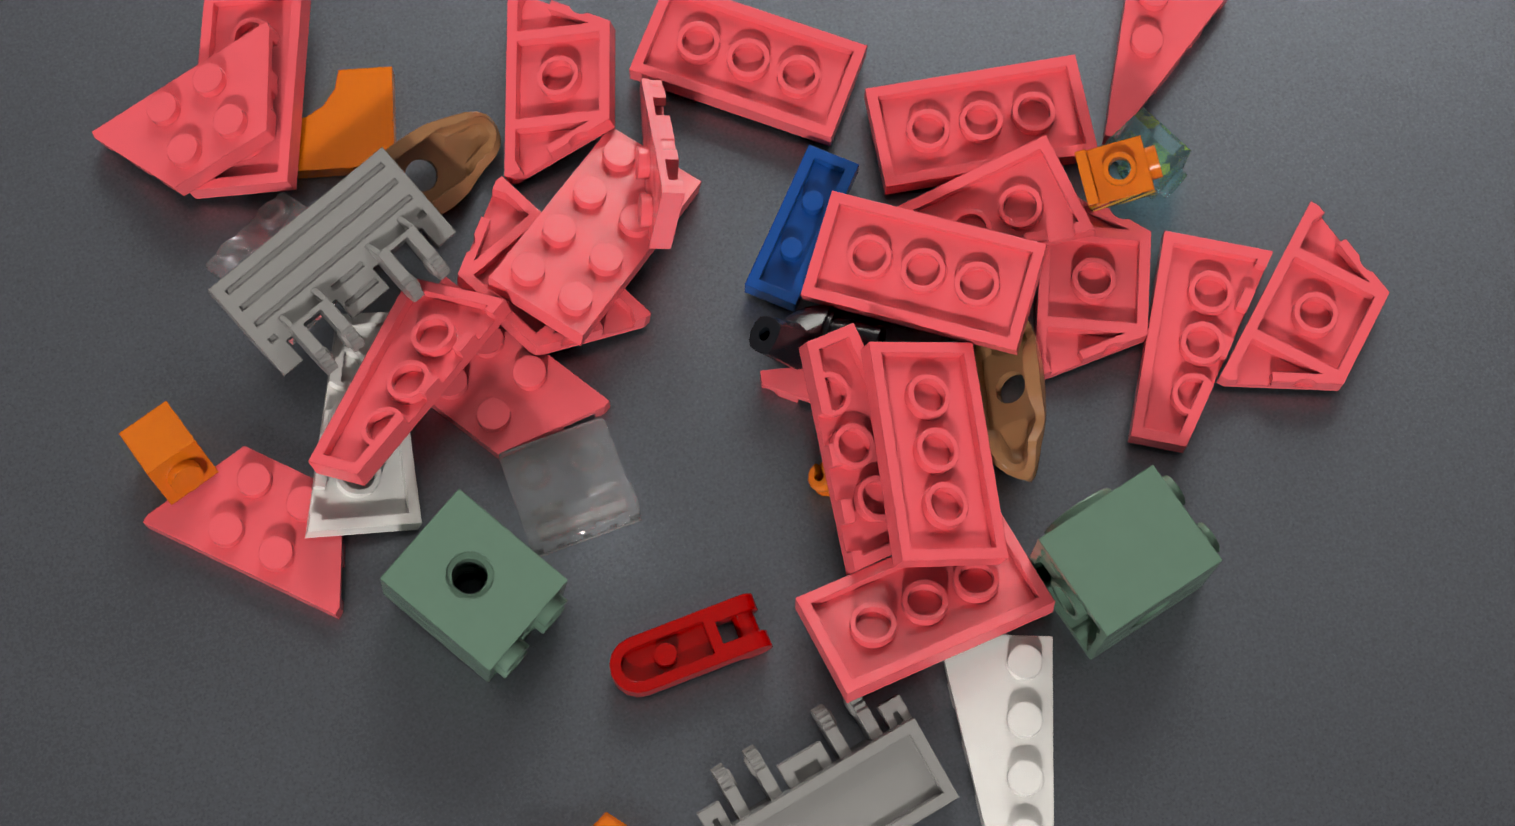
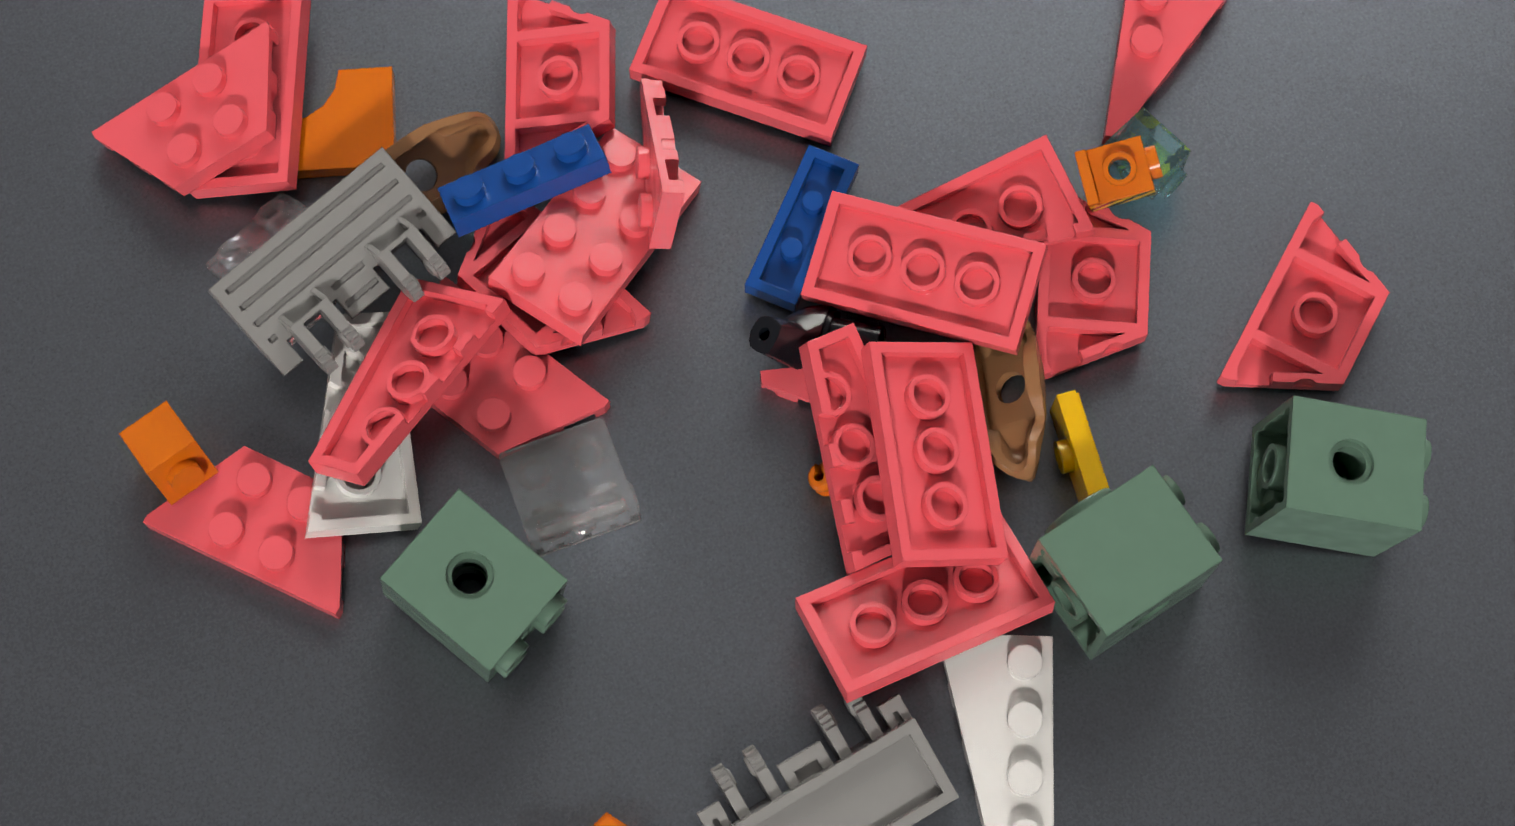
red plate [609,593,773,697] -> none
coral plate [864,54,1098,195] -> none
coral wing [1127,231,1273,453] -> none
none -> blue plate [437,124,612,237]
none -> yellow plate [1049,390,1109,503]
none -> sand green brick [1245,395,1432,557]

